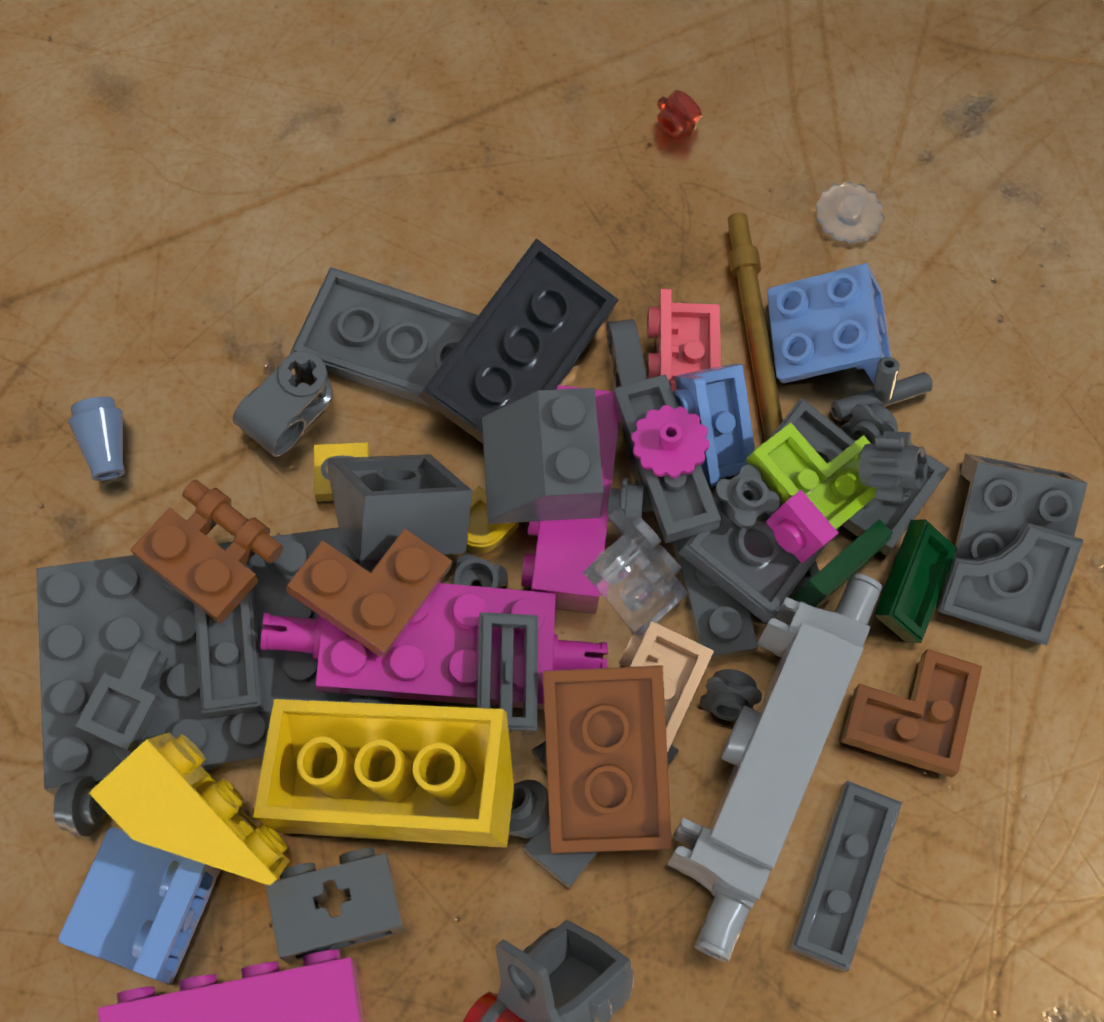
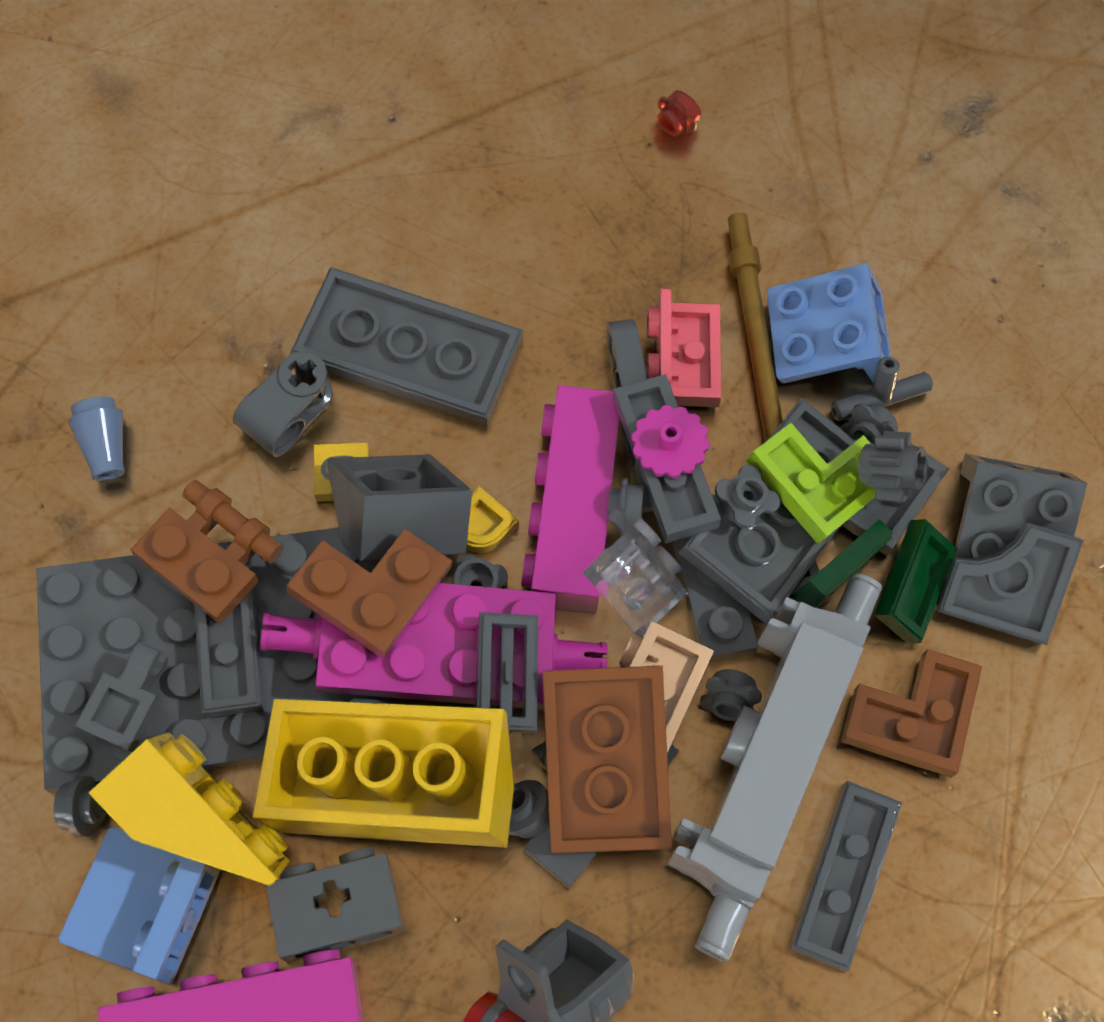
black tile [419,238,619,443] -> none
dark grey slope [482,388,604,524] -> none
medium blue bracket [673,363,755,487] -> none
dark pink plate [765,490,838,564] -> none
clear piece [816,181,884,245] -> none

